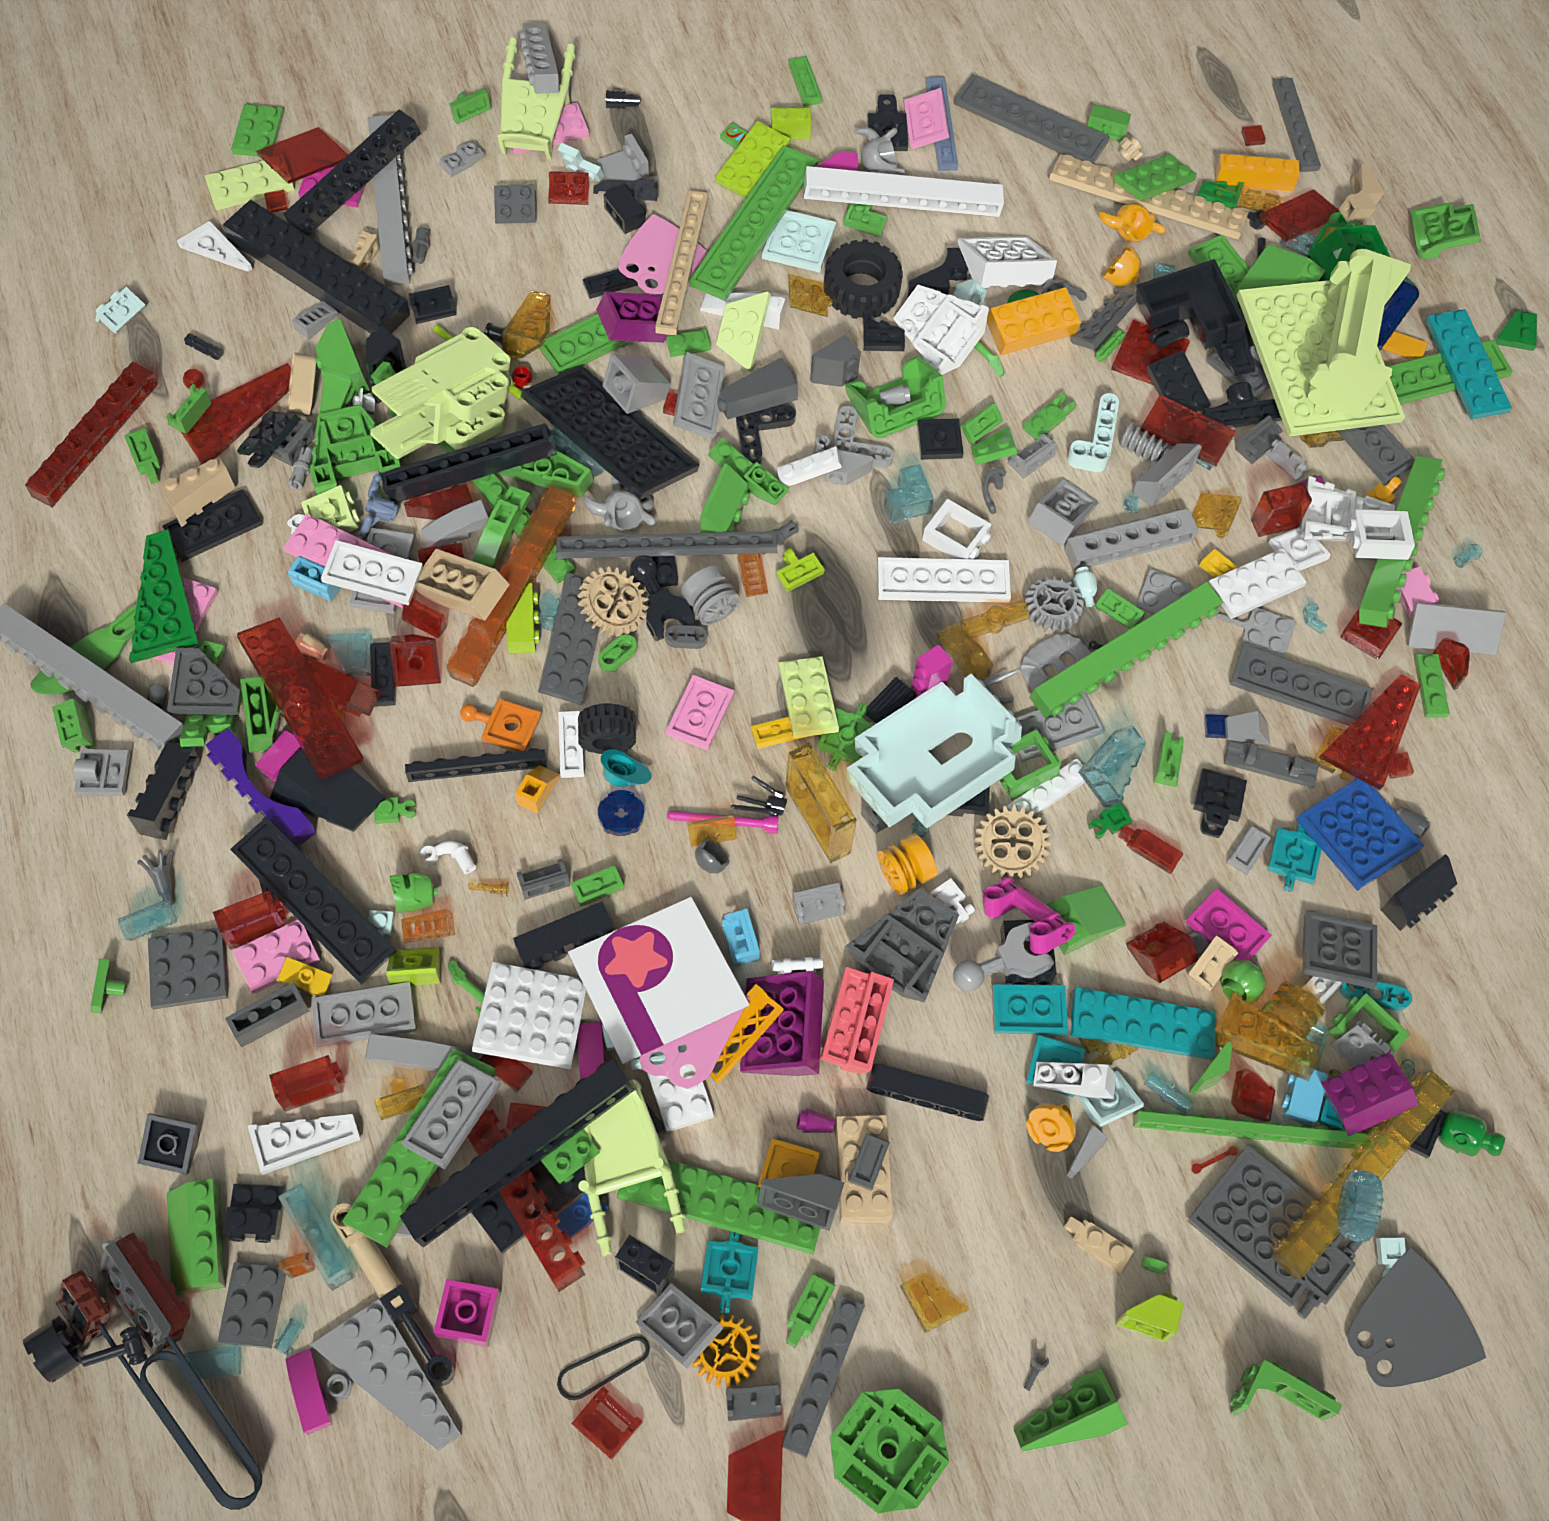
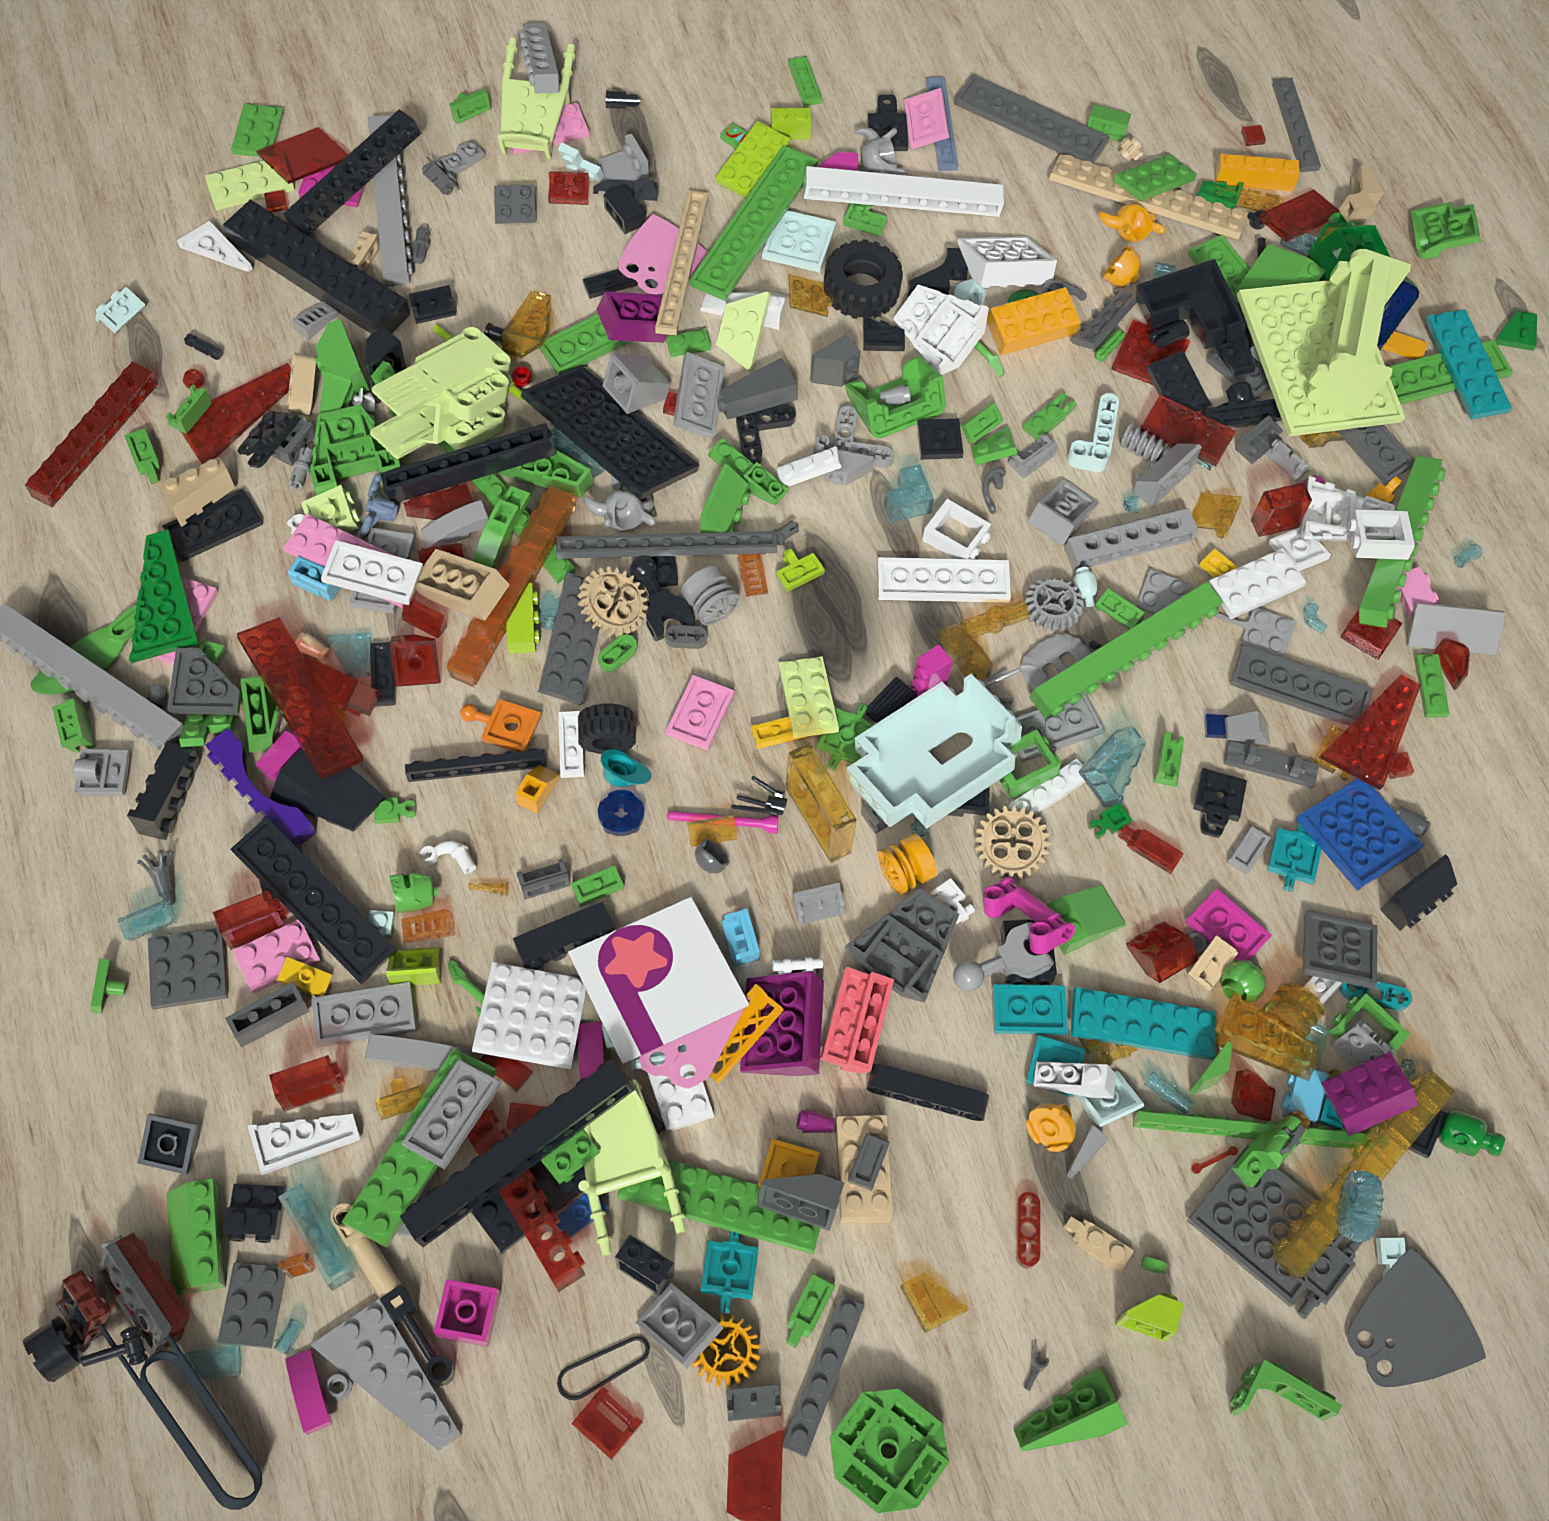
none -> dark grey hinge [422,156,460,195]
none -> clear red beam [1016,1192,1040,1269]
none -> bright green plate [1232,1110,1310,1187]

